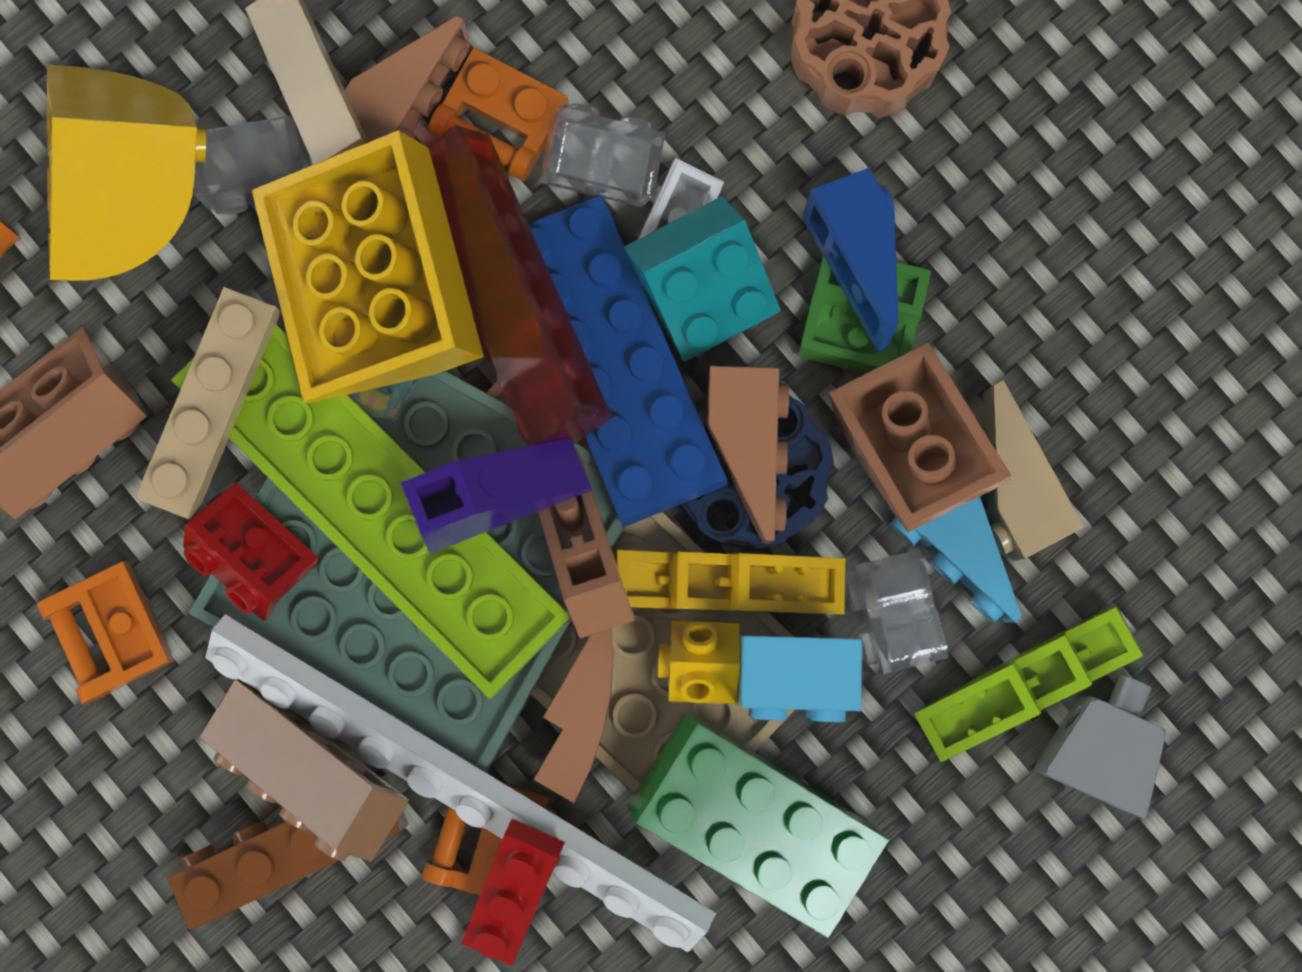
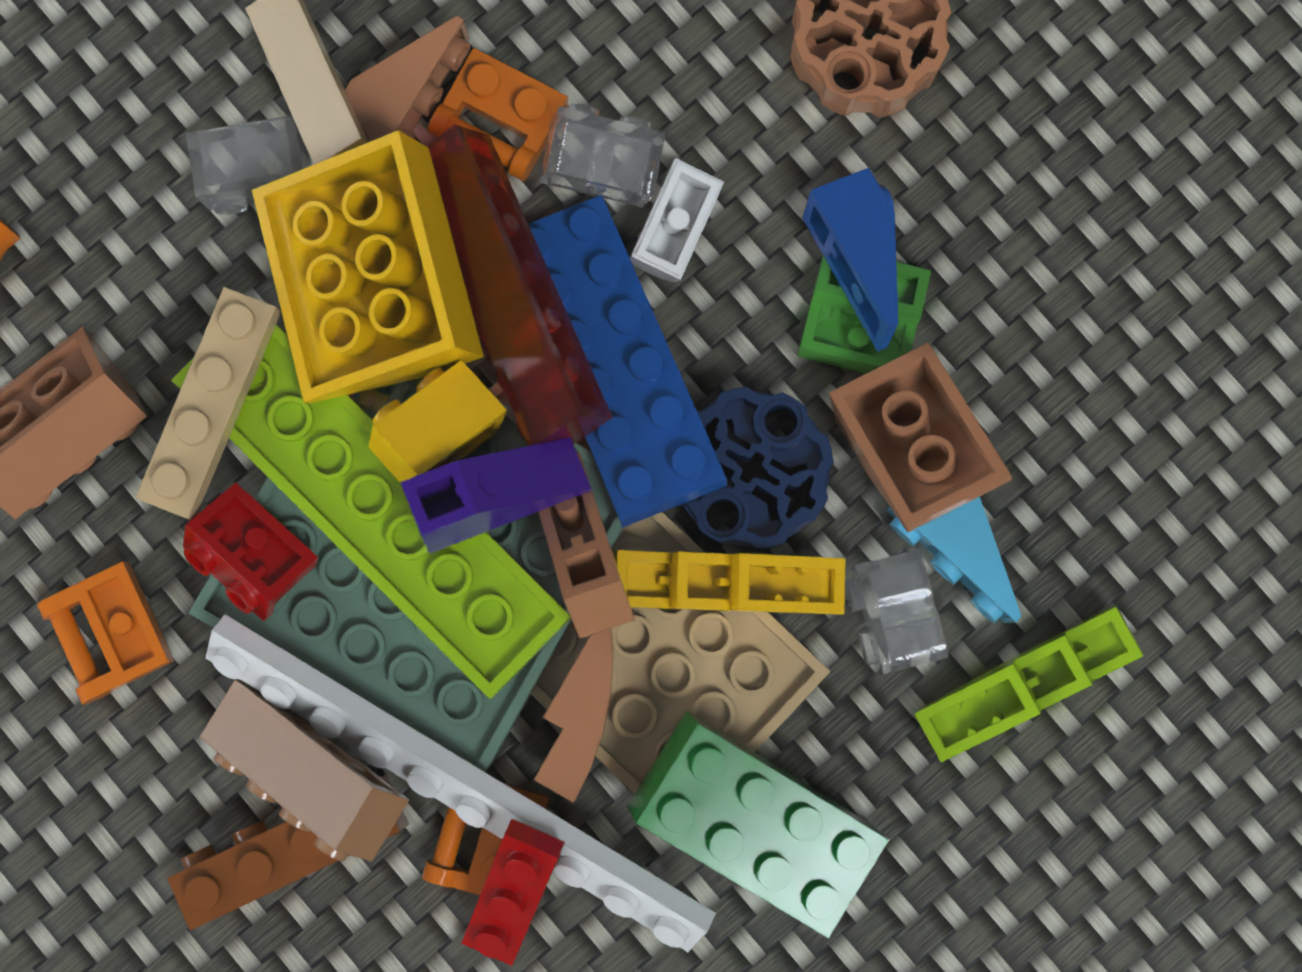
yellow brick [47,64,206,281] -> none
teal piece [624,196,781,362] -> none
yellow brick [658,621,740,704] -> none
nougat slope [707,366,789,544] -> none
medium azure brick [737,636,862,722] -> none
tan slope [983,380,1084,561] -> none
light grey torso [1033,675,1166,819] -> none
none -> yellow brick [368,360,507,483]

